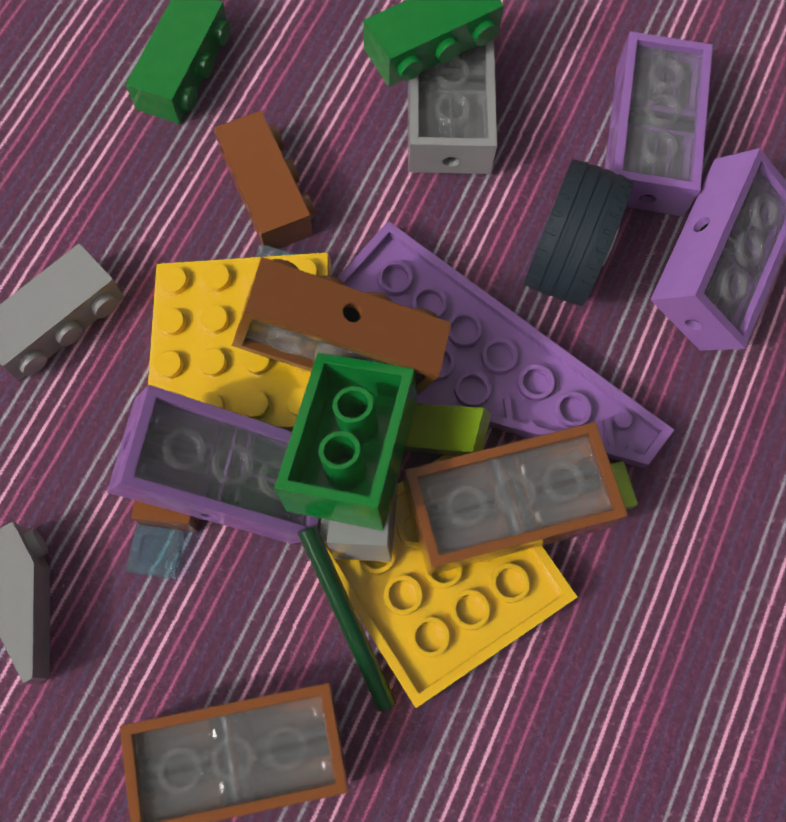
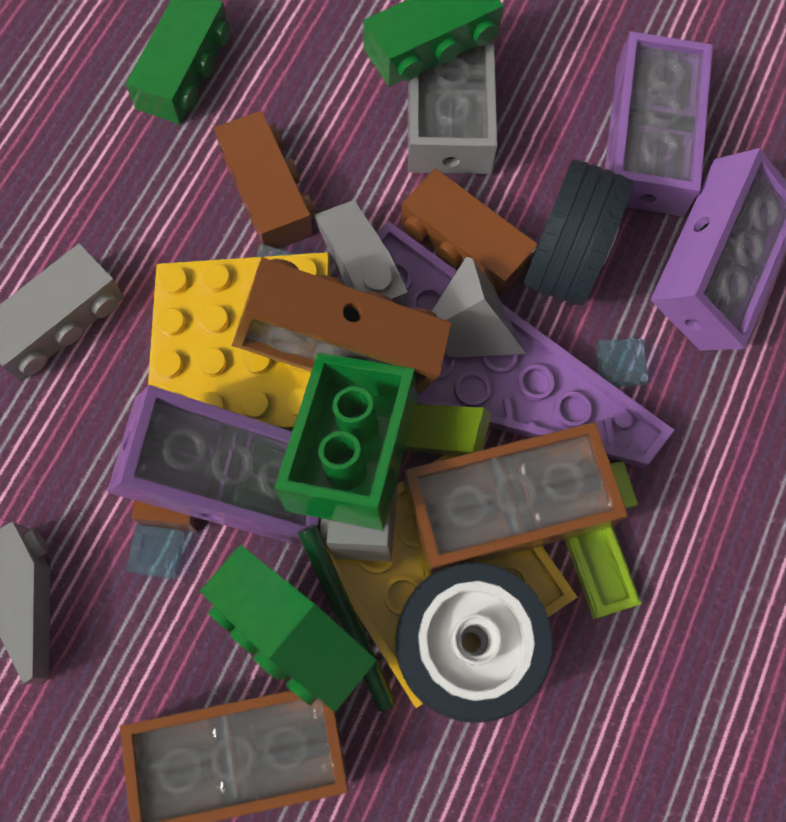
none -> green brick [199,544,377,712]
none -> light grey slope [314,200,408,307]
none -> wheel [395,562,553,723]
none -> dark orange brick [401,168,538,298]
none -> light grey slope [432,257,526,358]
none -> lime tile [565,527,641,619]
none -> clear light blue tile [596,339,648,386]

